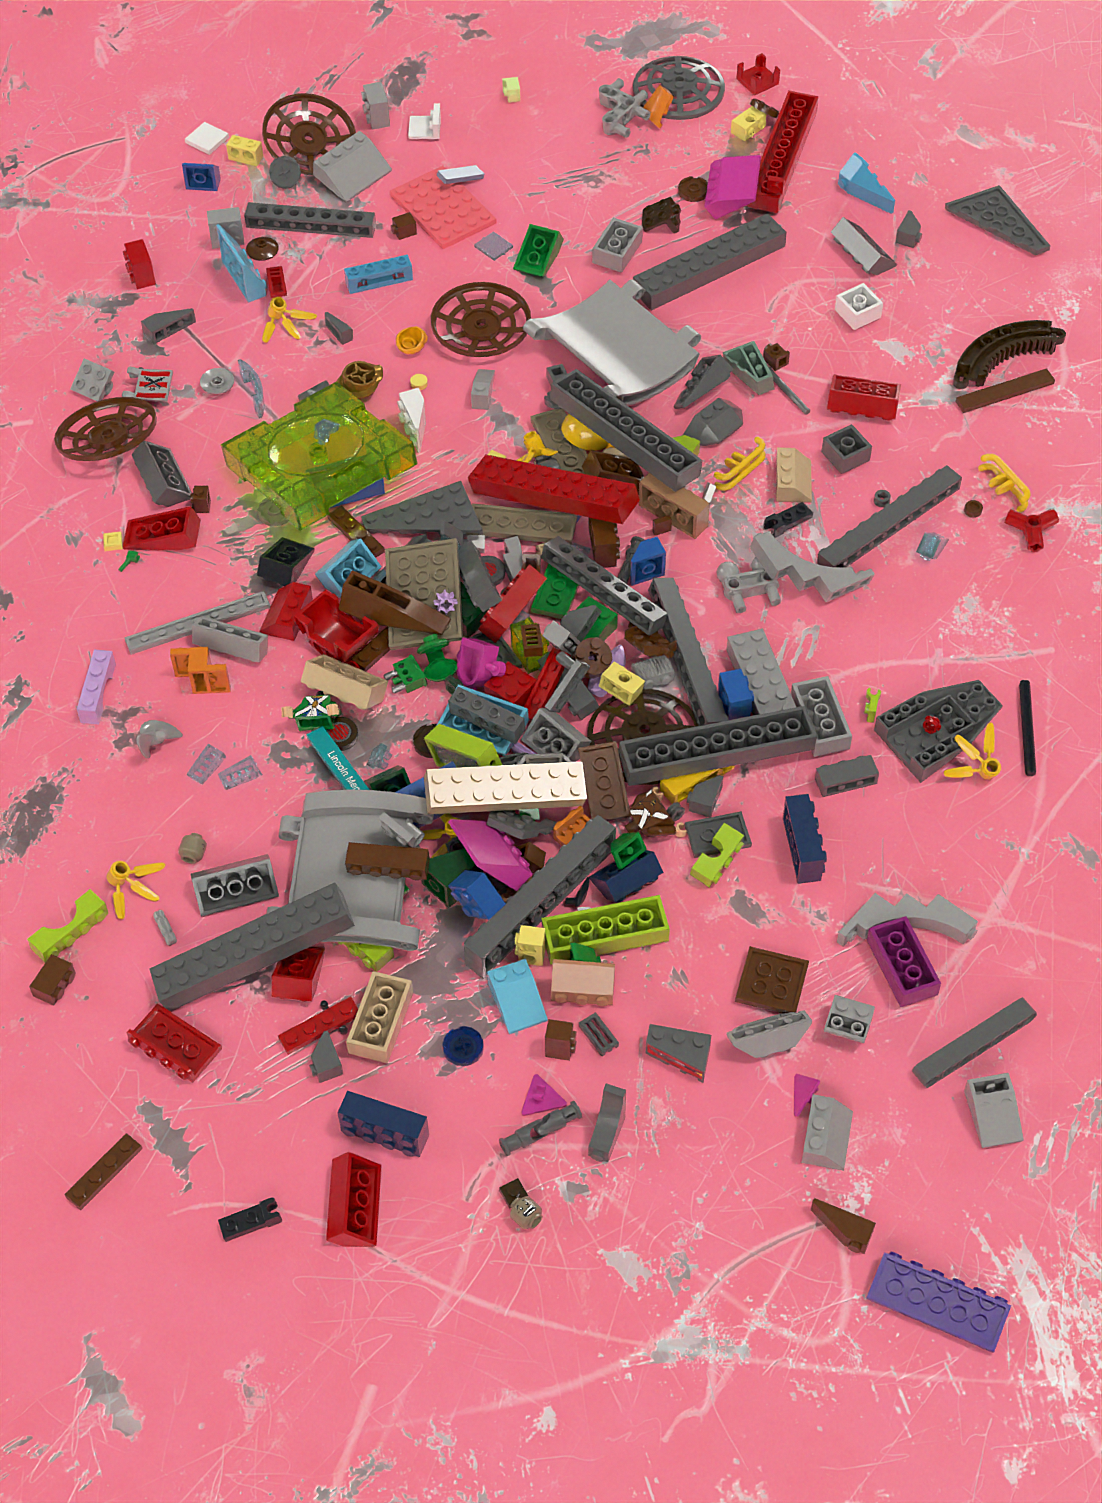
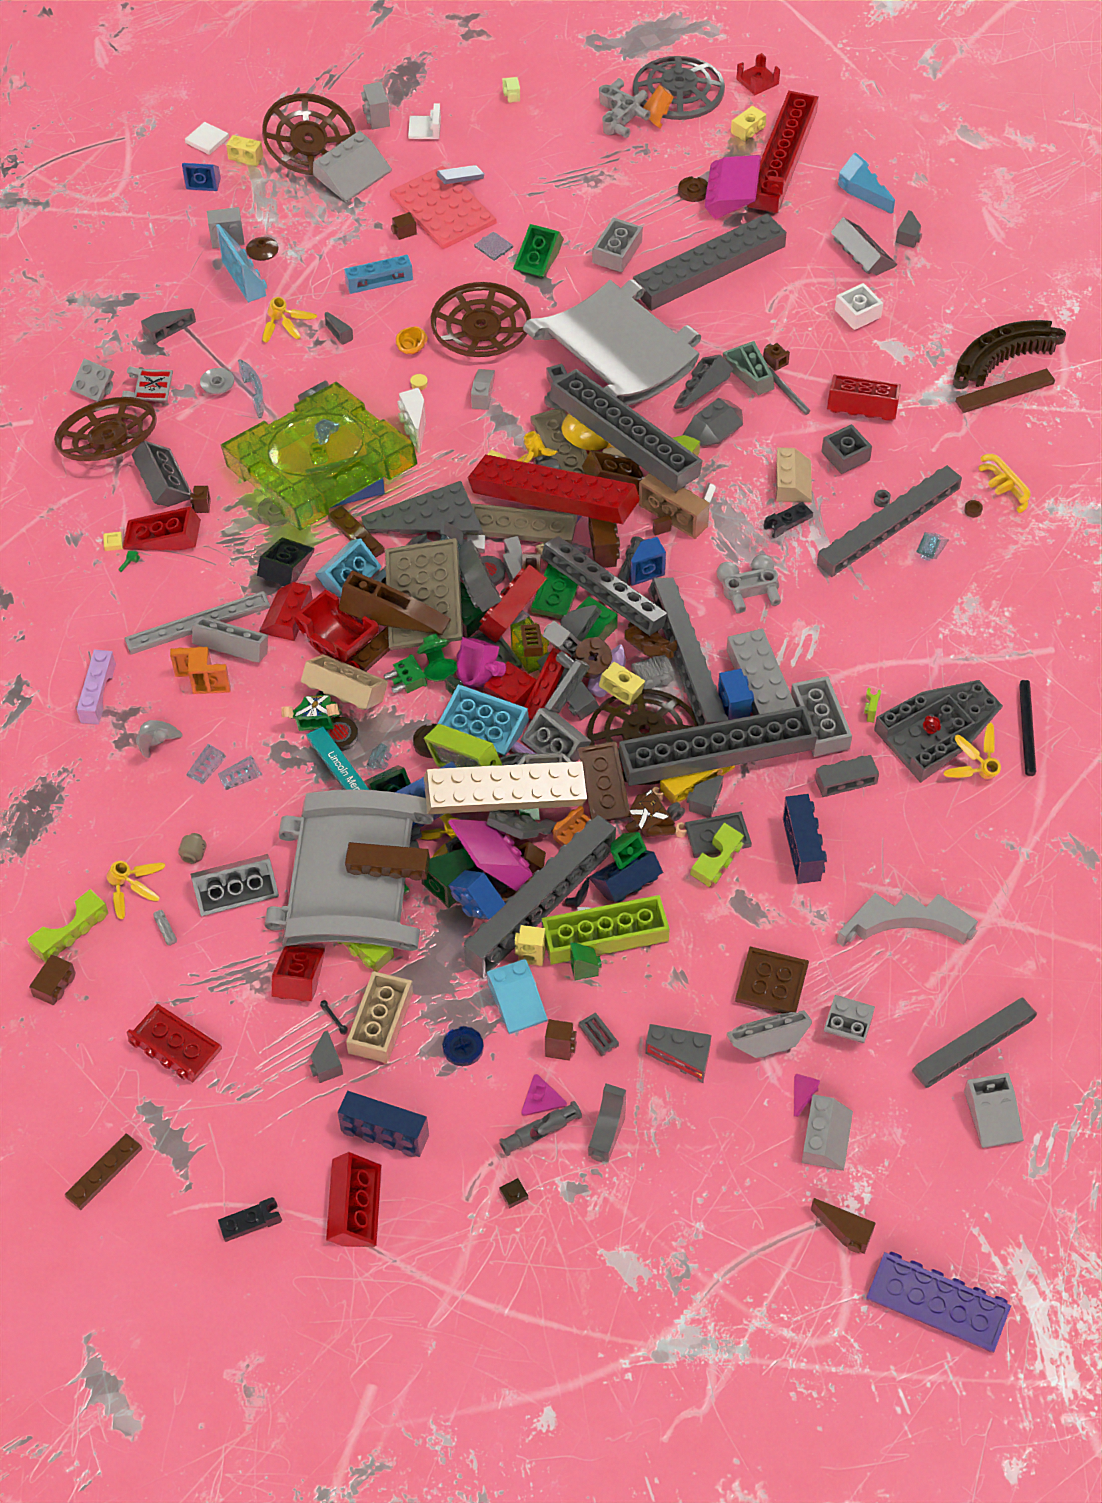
red brick [122,239,156,289] -> none
dark grey brick [149,882,355,1011] -> none
dark grey brick [244,202,376,238] -> none
red slope [266,266,287,298] -> none
dark grey tile [269,156,301,189] -> none
red plate [277,996,358,1055] -> none
pearl gold piece [336,361,383,398] -> none
light grey plate [379,812,425,848] -> none
lavender gear [433,590,458,614] -> none
dark grey brick [448,687,525,744] -> none
dark tan head [510,1196,543,1229] -> none
slope [551,959,615,1006] -> none
dark brown bracket [642,196,681,233] -> none
yellow piece [713,436,766,491] -> none
reddish brown tile [750,98,779,118] -> none
light grey arch [750,531,875,602] -> none
magenta brick [867,916,941,1007] -> none
dark grey wing [945,185,1050,255] -> none
red piece [1004,509,1059,552] -> none

